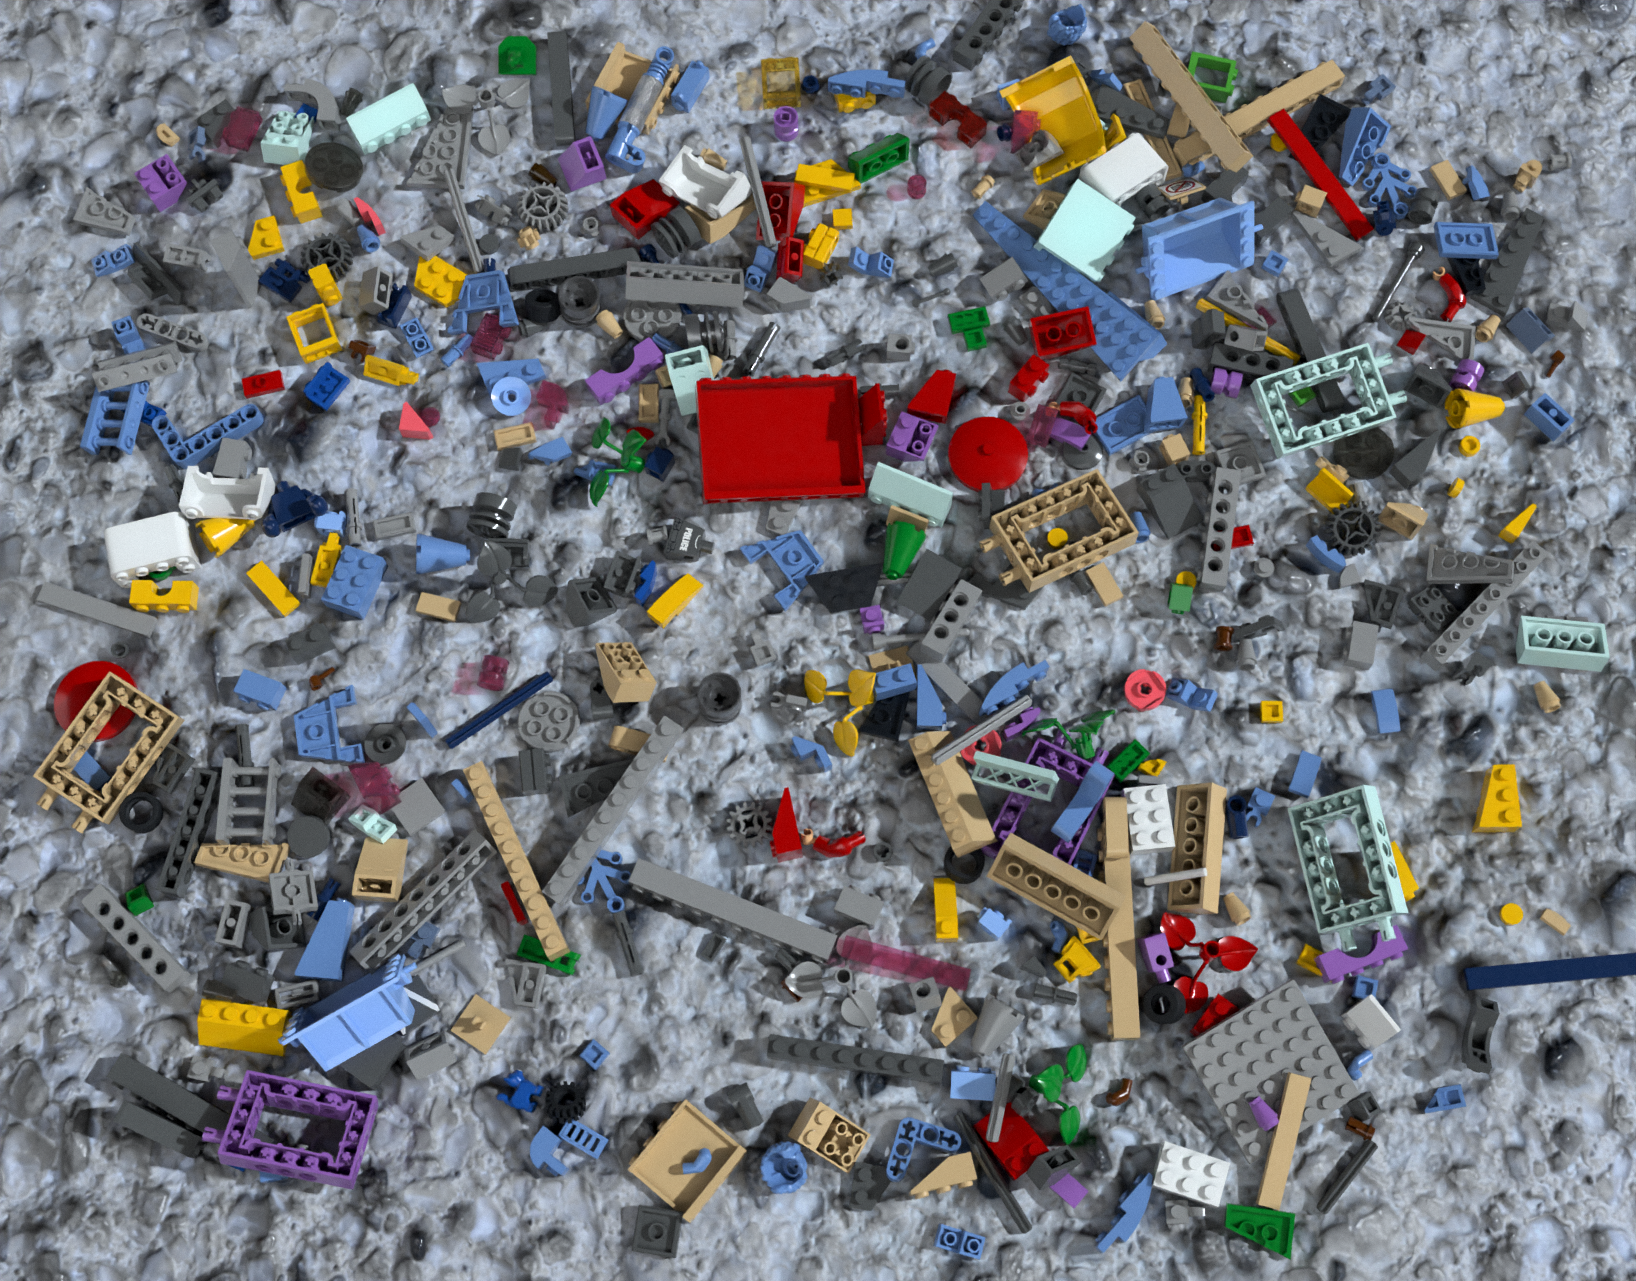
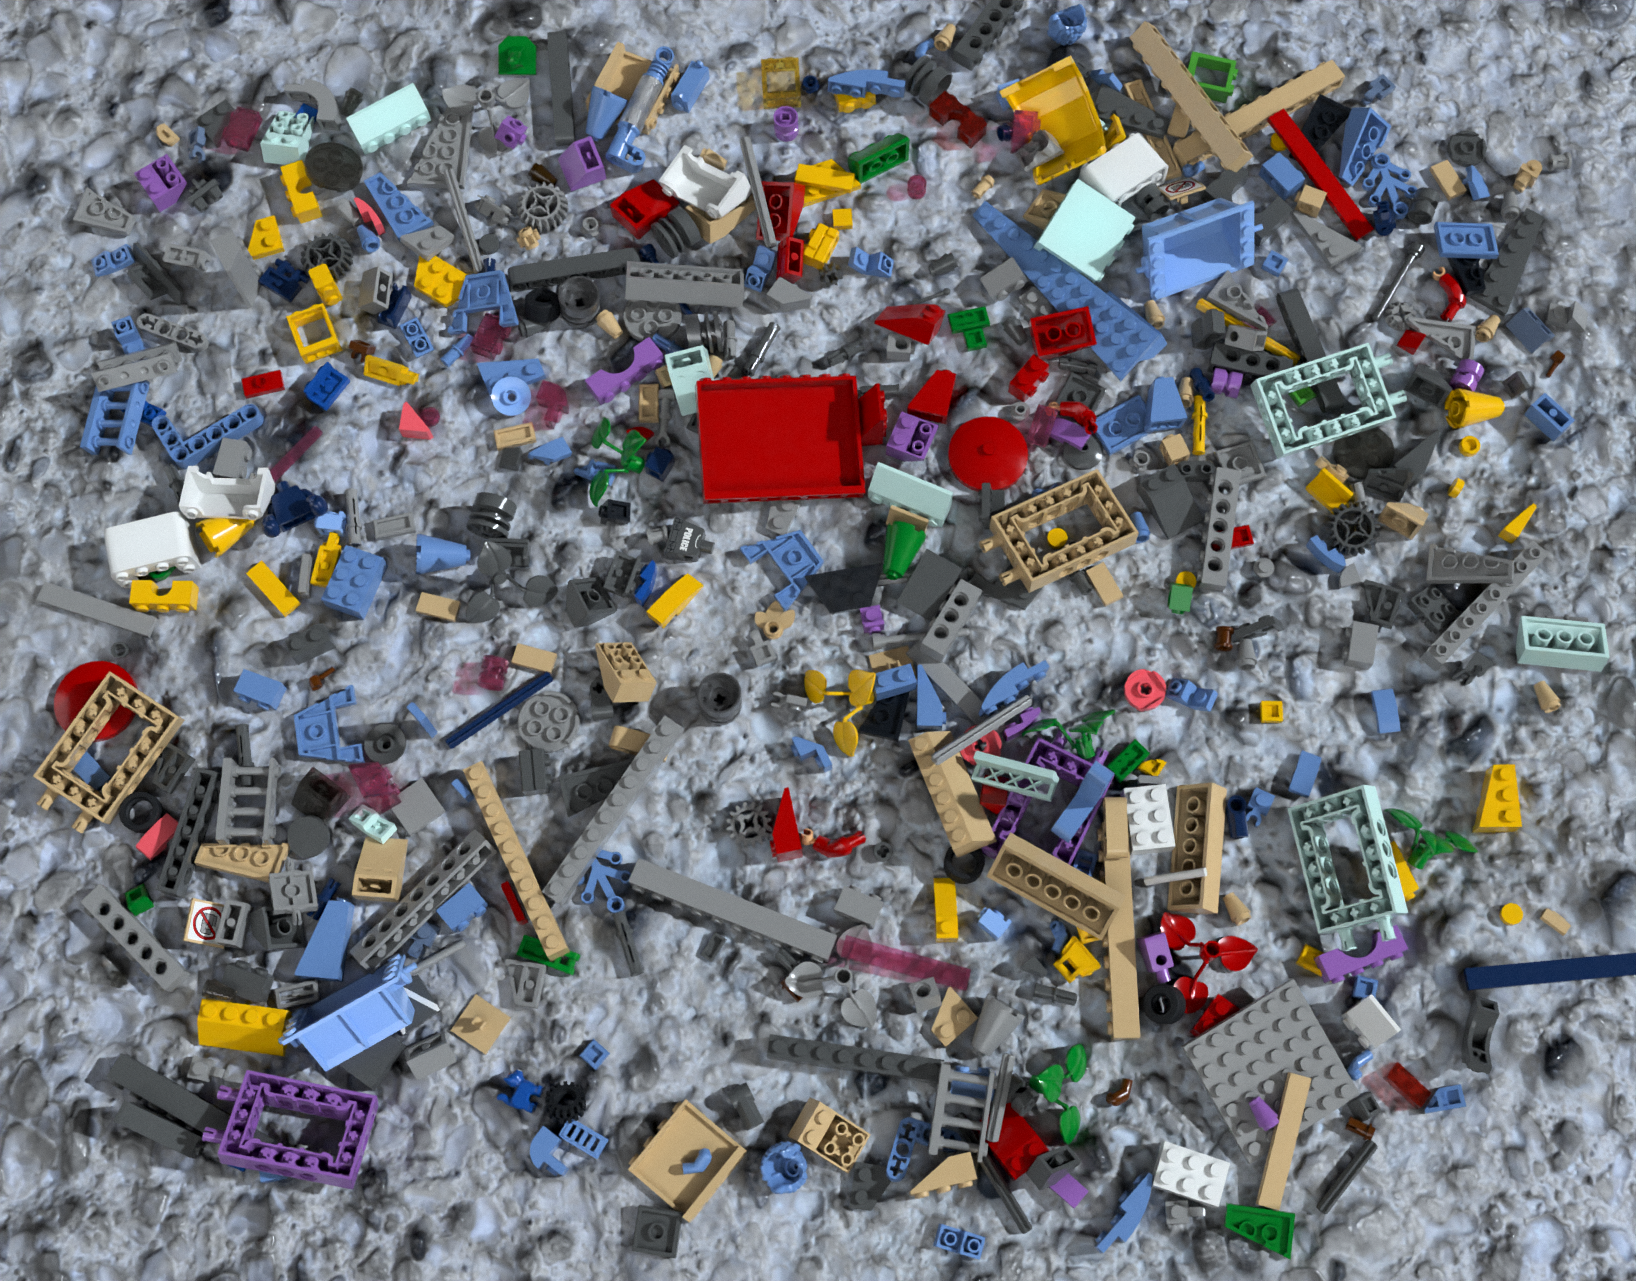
none -> coral slope [136,813,178,860]
none -> piece [183,898,224,949]
none -> clear pink axle [270,426,323,482]
none -> medium blue wing [364,172,434,241]
none -> medium blue brick [436,883,489,933]
none -> medium lavender brick [495,115,528,149]
none -> tan tile [511,643,557,674]
none -> black bracket [598,499,631,525]
none -> tan plate [755,601,795,640]
none -> red slope [874,304,946,345]
none -> light grey fence [928,1061,998,1163]
none -> tan cone [934,23,956,51]
none -> red slope [980,774,1009,814]
none -> medium blue brick [1258,152,1305,201]
none -> dark grey wing [1363,468,1415,502]
none -> clear red slope [1383,1062,1431,1109]
none -> green plant [1384,808,1478,869]
none -> dark grey tile [1447,130,1487,167]

